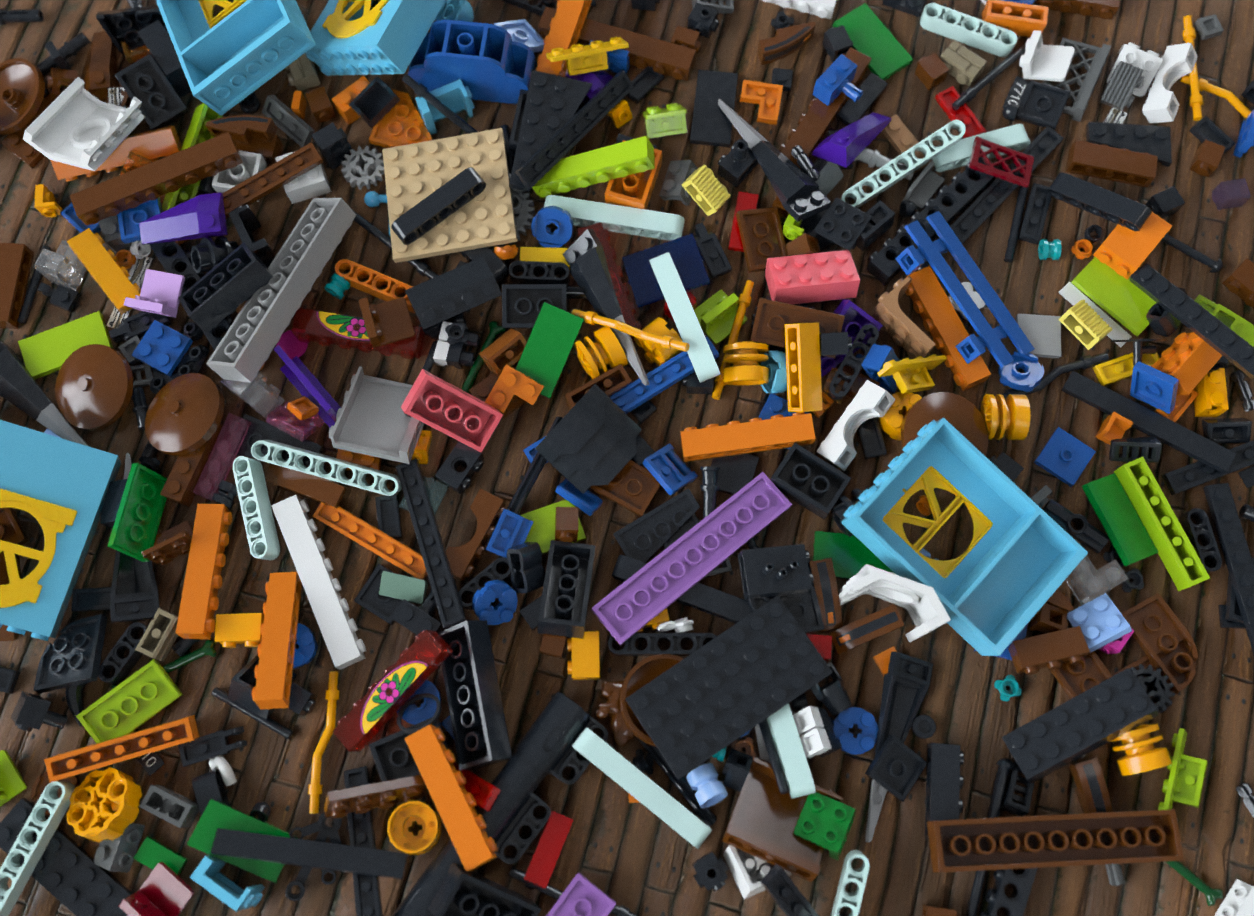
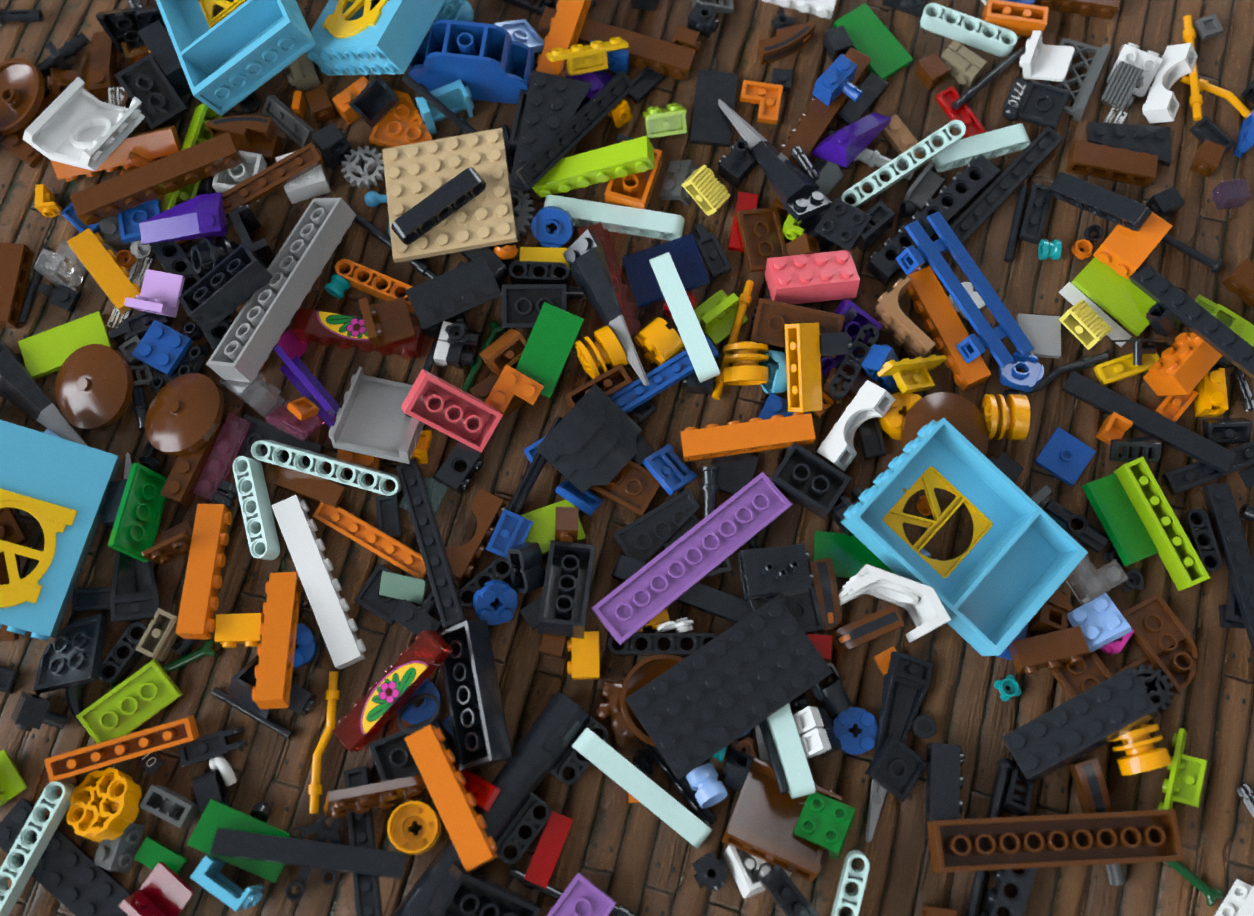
light orange bar [572,309,689,352] -> none
dark red window [969,136,1034,188] -> none
blue plate [1130,361,1179,414] -> none

